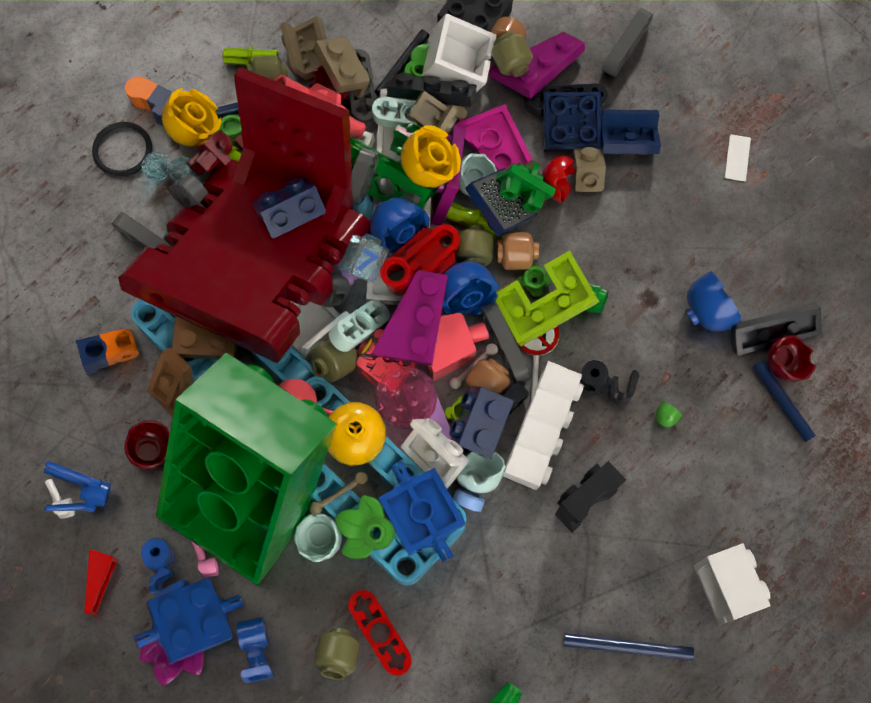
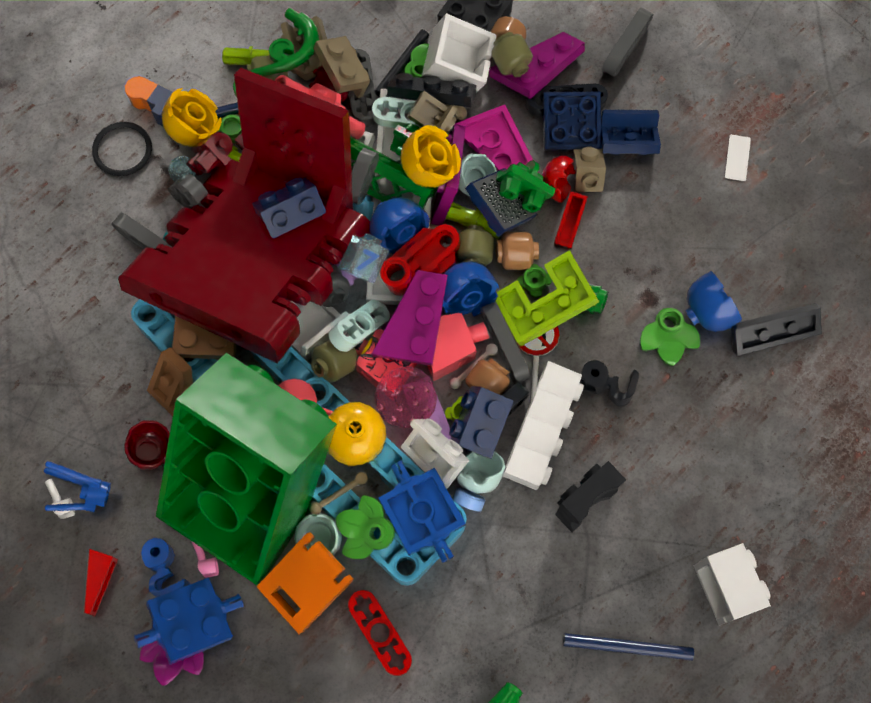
leg [76,329,139,375] -> none
clear light blue plate [141,152,171,180] -> none
blue leg [237,617,275,683] -> none
olive head [314,628,360,680] -> none
bright green hinge [656,401,683,427] -> none
dark blue bar [753,360,816,442] -> none
dark red hair [768,335,816,382] -> none
none -> green plant [233,8,320,97]
none -> orange container [256,532,354,634]
none -> red piece [554,191,588,249]
none -> bright green plate [640,308,700,366]

